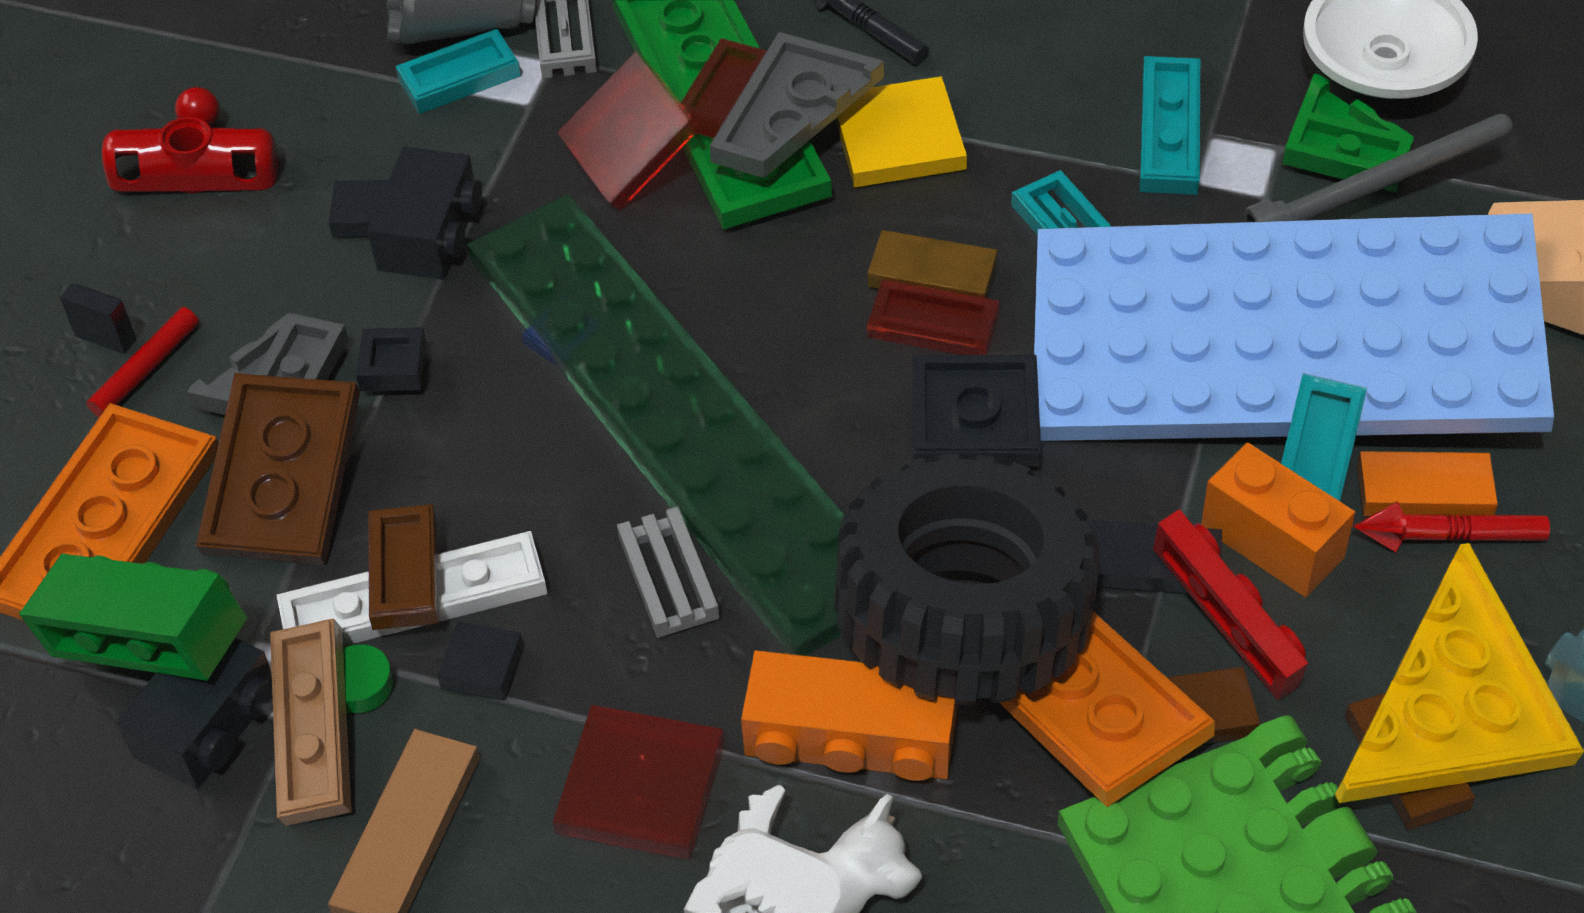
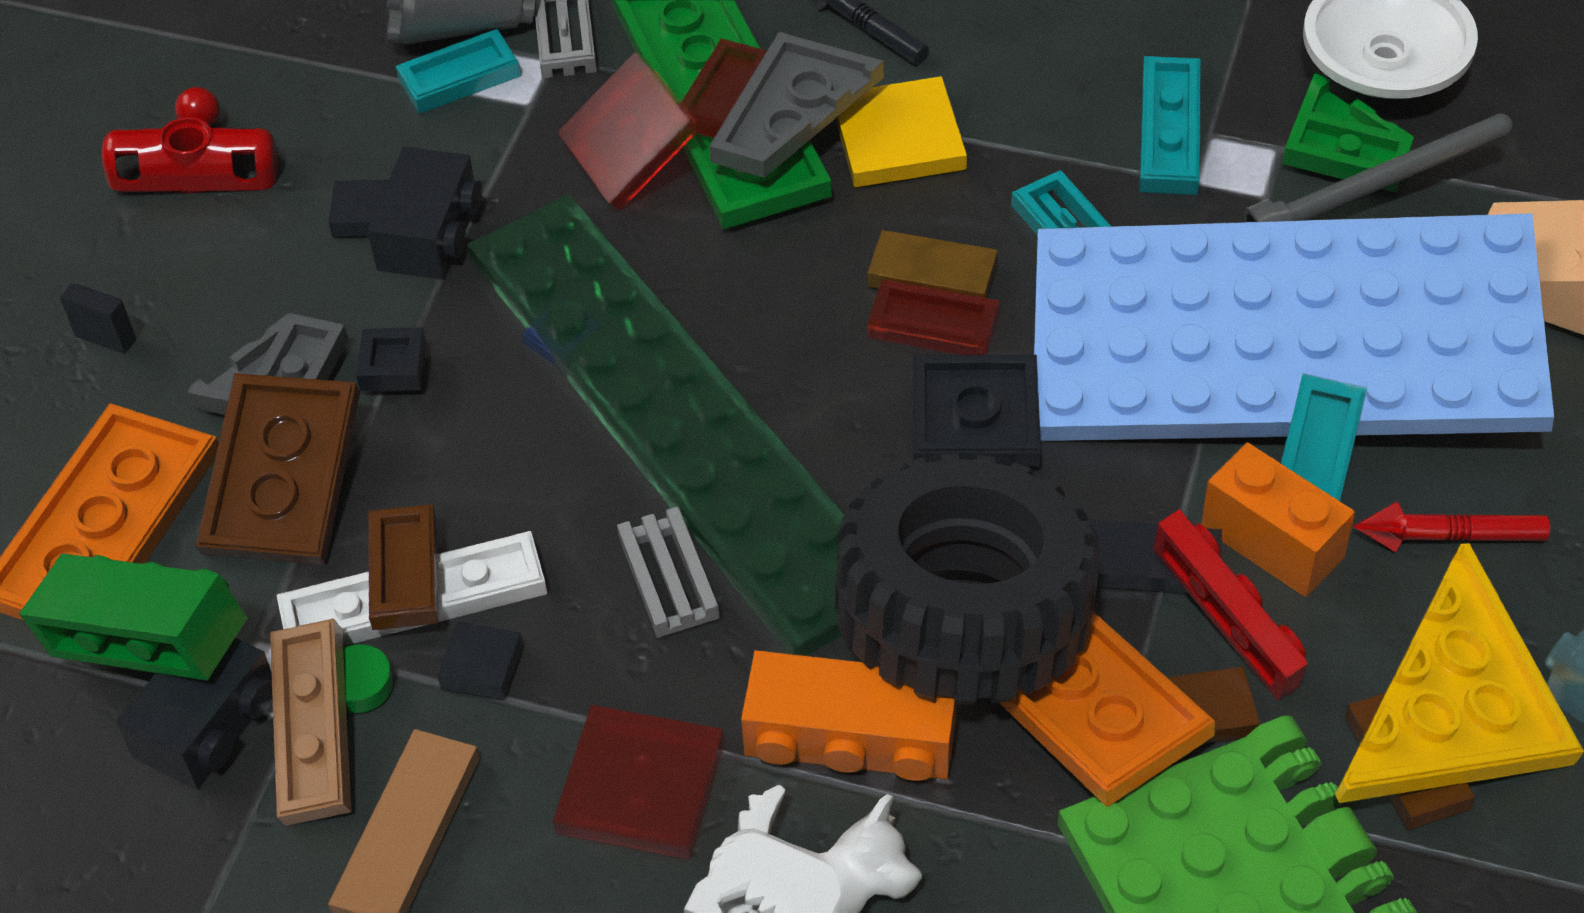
red piece [86,307,199,417] -> none
orange tile [1357,451,1498,516] -> none

